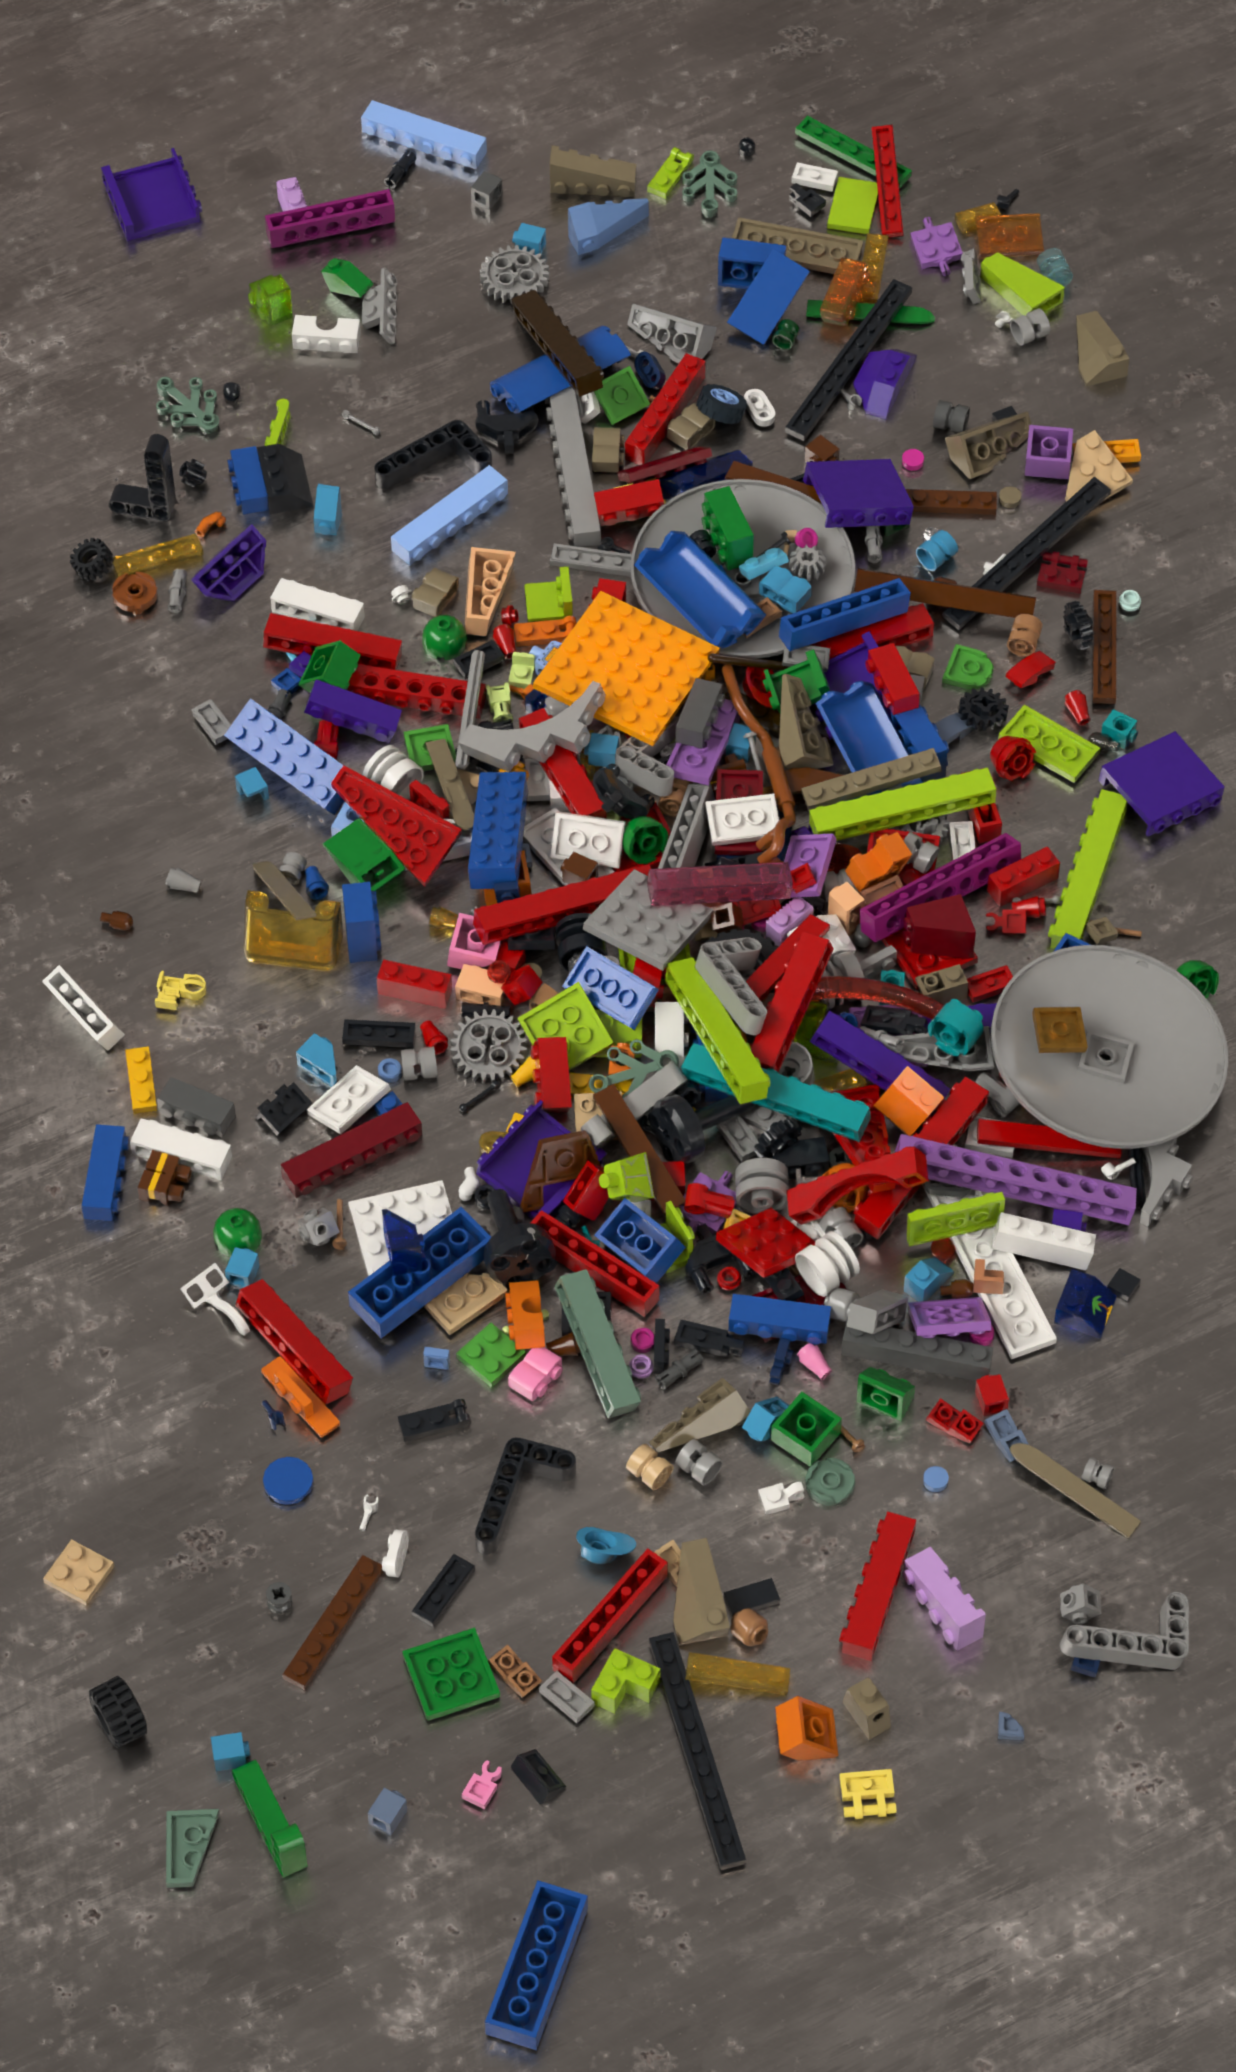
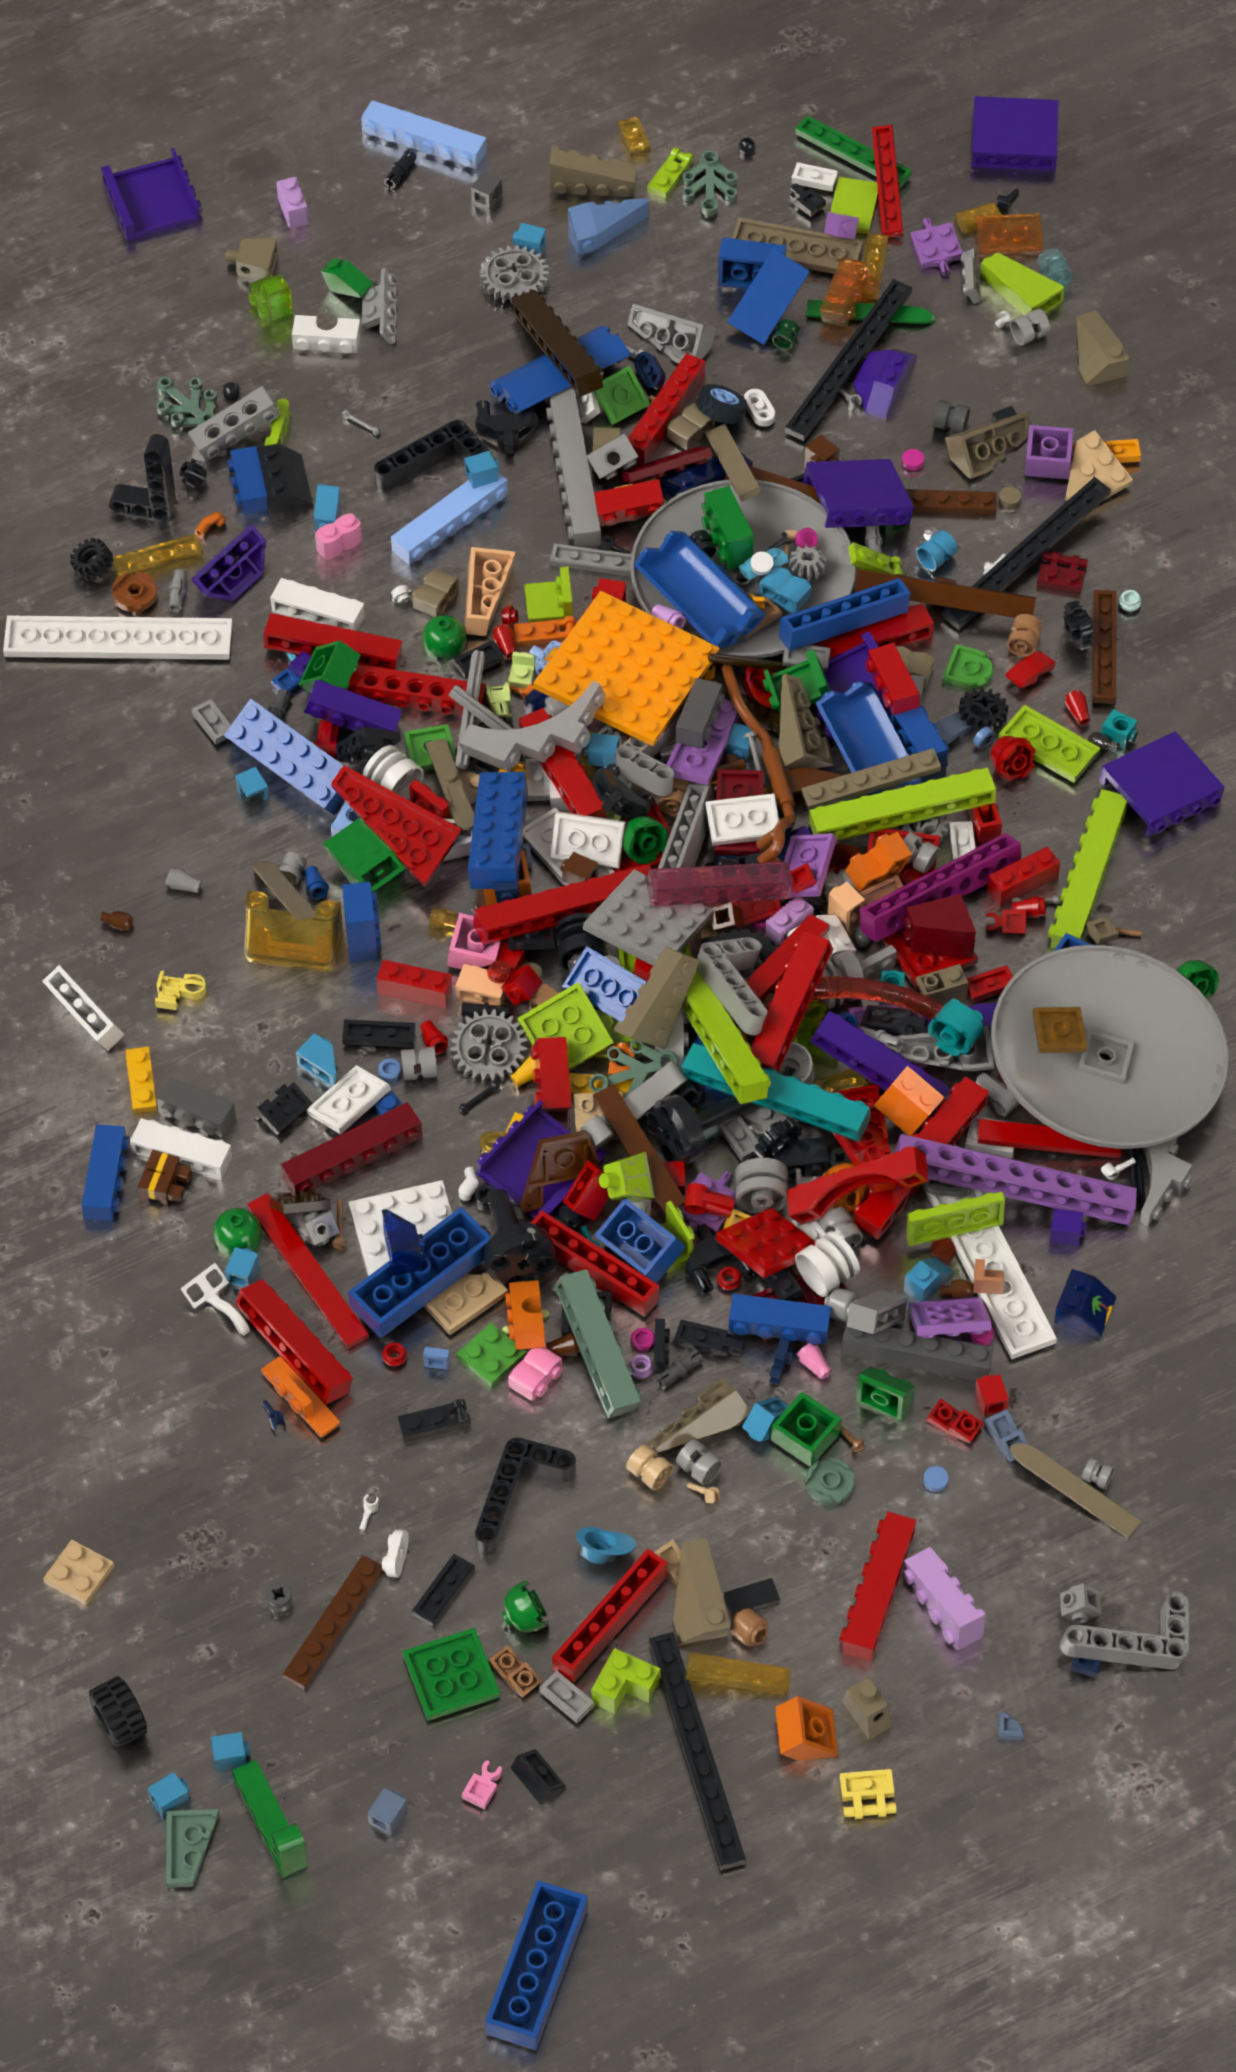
blue tile [263,1457,314,1505] -> none
magenta brick [265,189,395,248] -> none
white plate [758,1482,805,1515] -> none
white brick [991,1212,1096,1270] -> none
black tile [1107,1268,1141,1301] -> none
none -> white plate [3,616,233,660]
none -> dark azure brick [148,1772,191,1819]
none -> light grey brick [188,386,280,462]
none -> dark tan torso [225,238,278,283]
none -> red tile [247,1193,369,1349]
none -> dark brown plate [270,1190,331,1214]
none -> bright pink brick [315,513,362,560]
none -> black plate [336,727,401,765]
none -> red plate [382,1342,407,1367]
none -> light grey axle [449,685,533,759]
none -> dark azure brick [464,451,500,488]
none -> green cylinder [502,1580,549,1633]
none -> light grey brick [587,434,639,481]
none -> dark tan wedge [614,947,700,1050]
none -> clear yellow plate [618,117,651,157]
none -> lavender cone [652,604,685,629]
none -> tan hand [687,1482,720,1503]
none -> dark tan tile [705,424,762,502]
none -> light orange hand [748,593,765,610]
none -> white tile [750,552,773,575]
none -> medium lavender brick [824,212,859,239]
none -> lime plate [848,542,905,576]
none -> dark purple panel [971,96,1059,171]
none -> medium blue tile [973,726,995,749]

